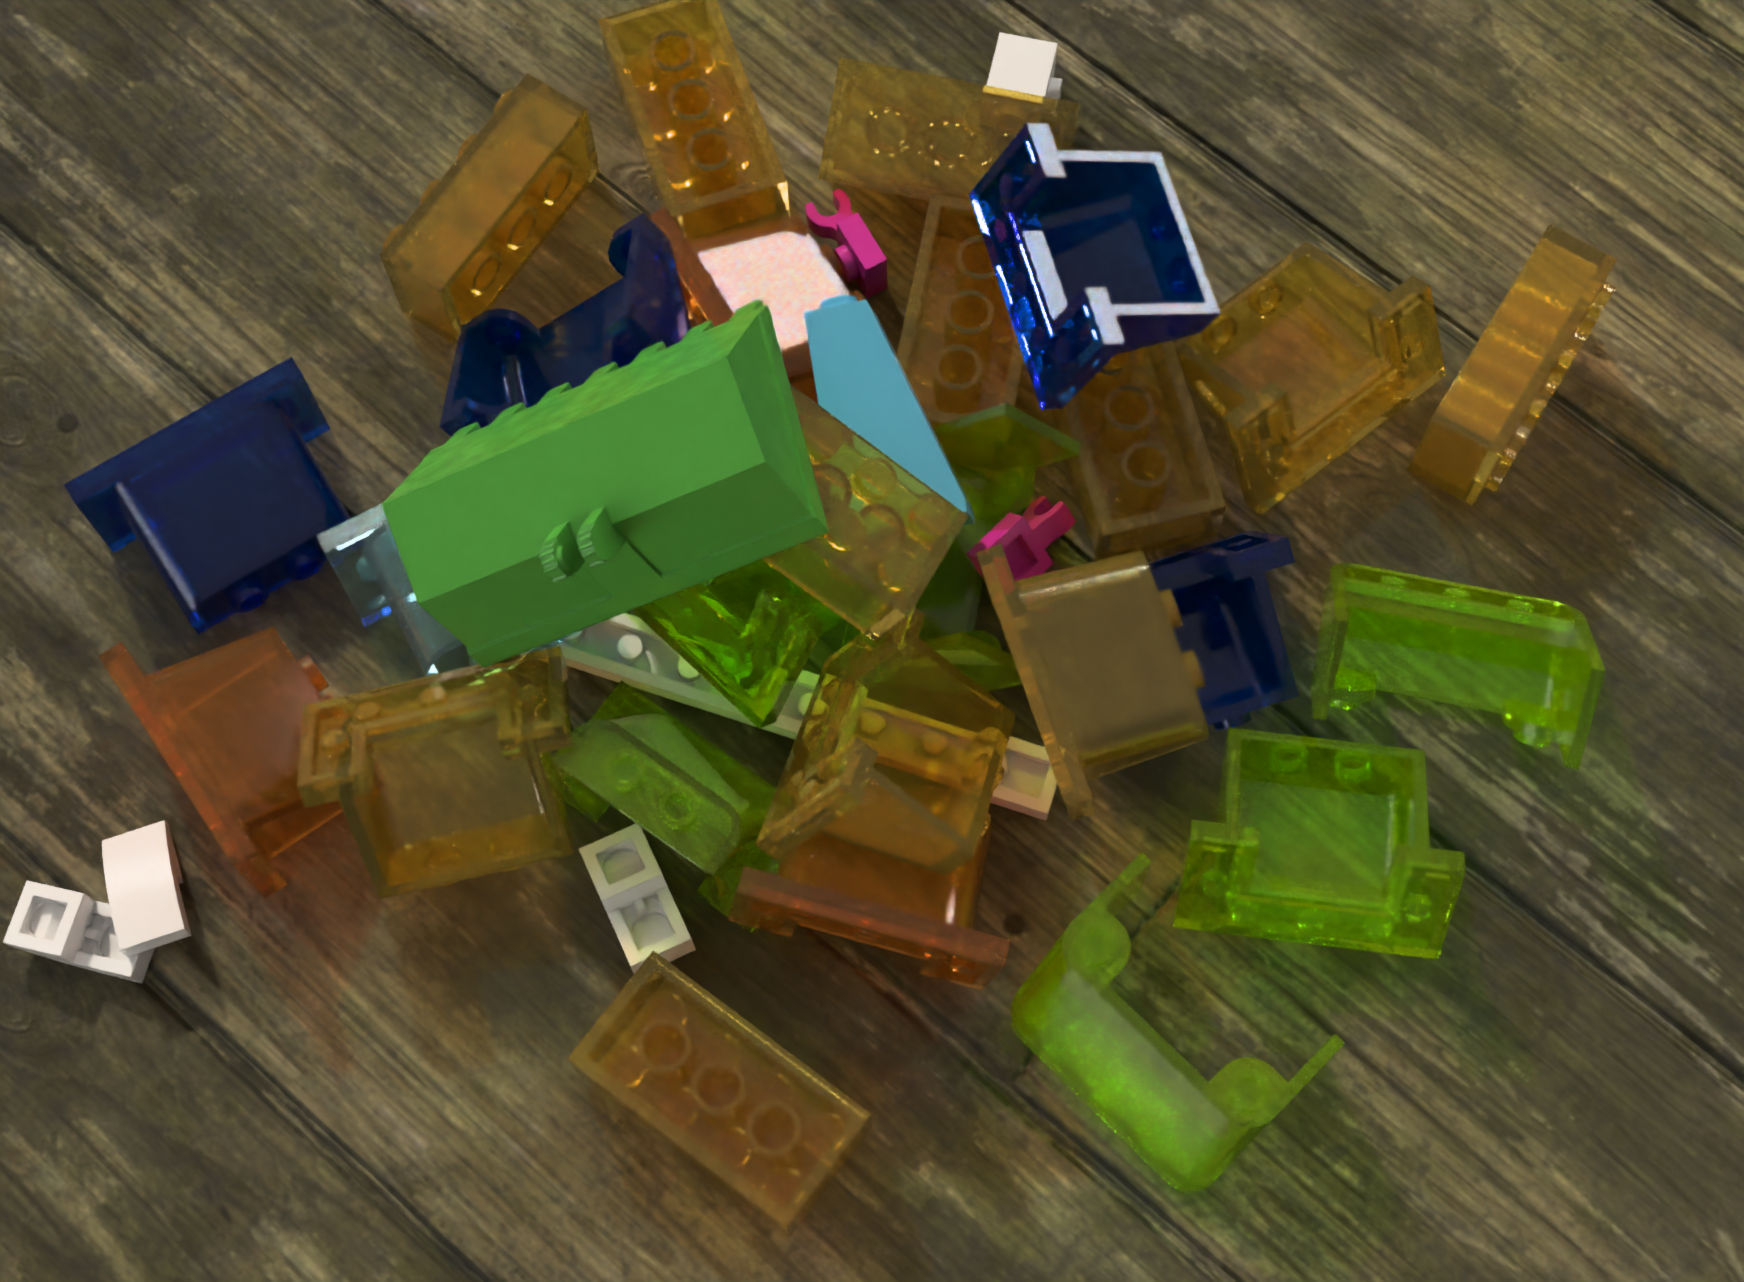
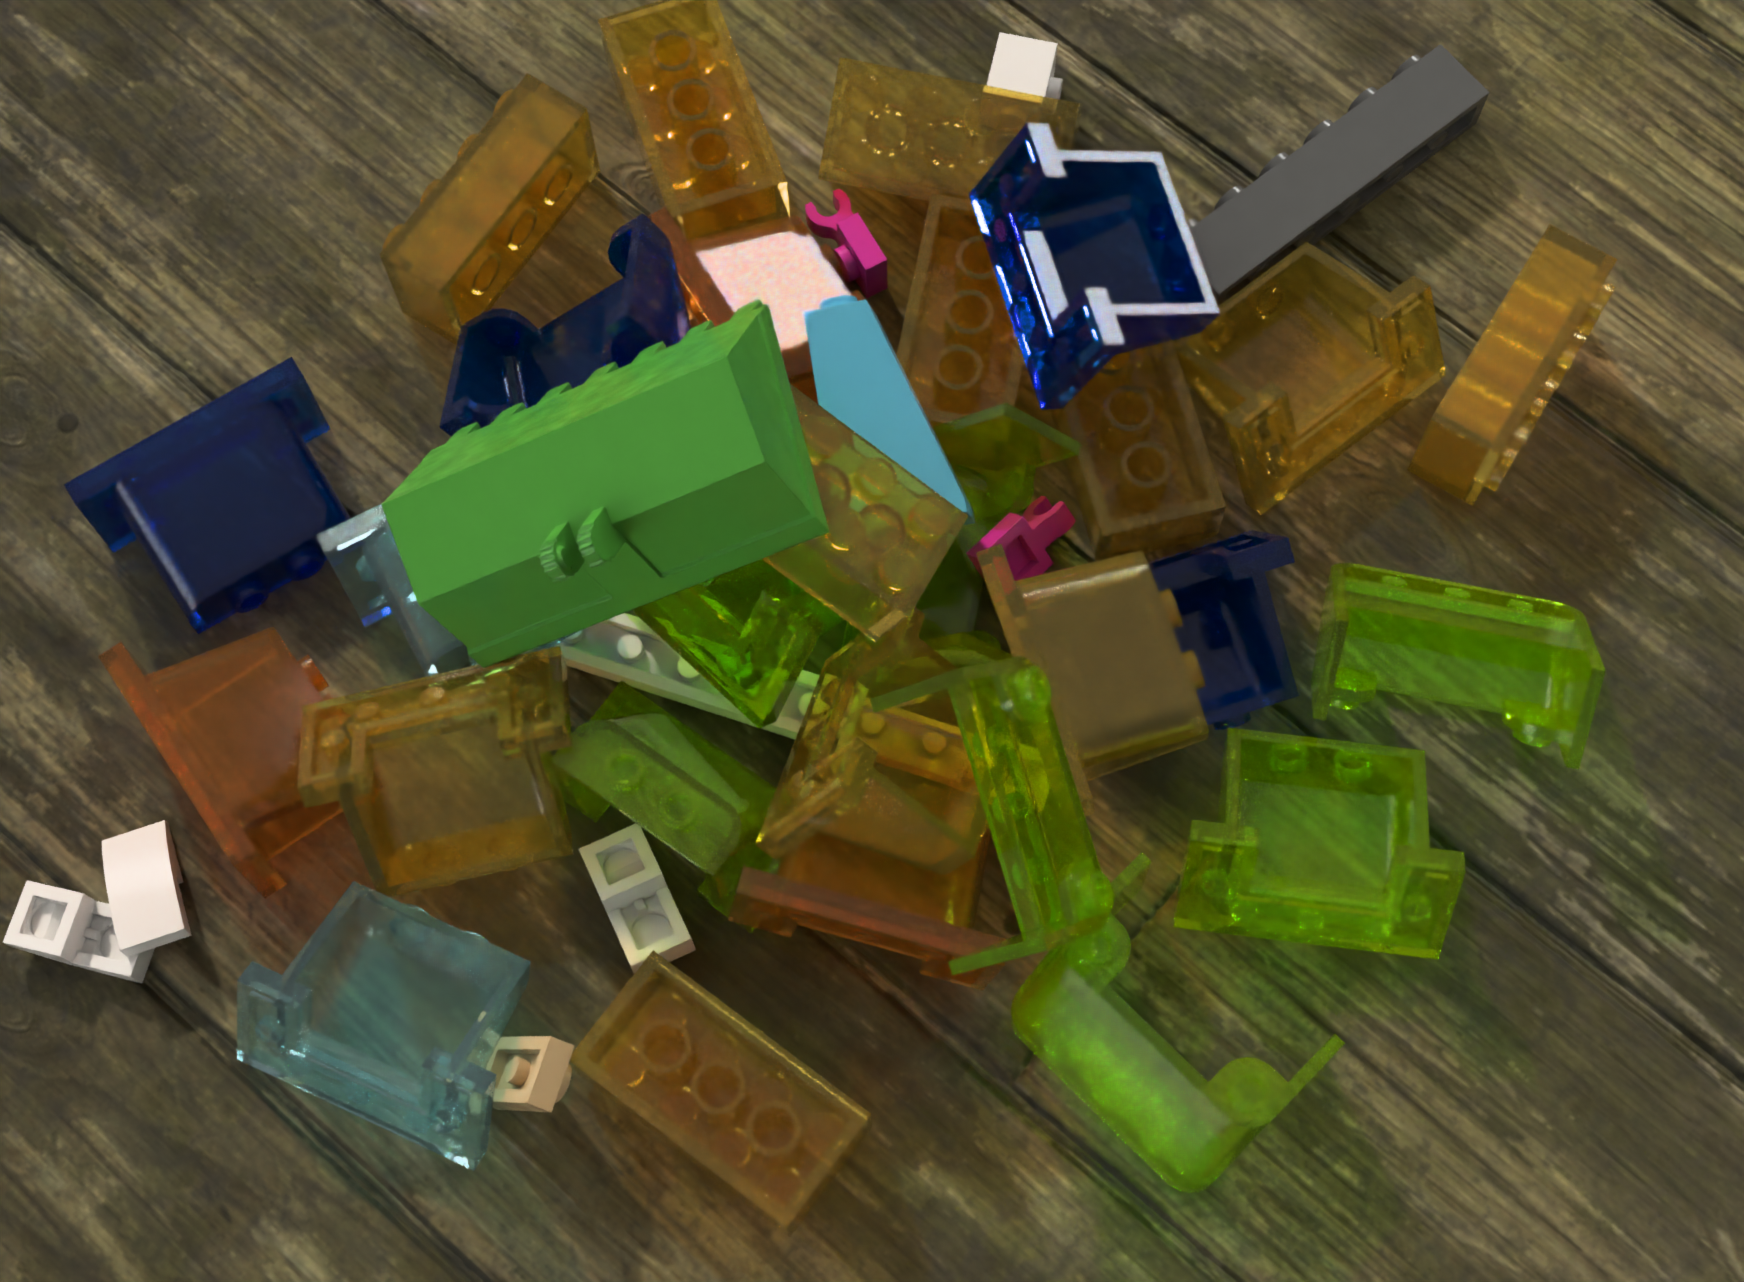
none -> clear light blue windscreen [237,881,531,1171]
none -> tan plate [474,1036,574,1113]
none -> clear neon green windscreen [870,656,1114,975]
none -> dark grey brick [1164,44,1490,321]

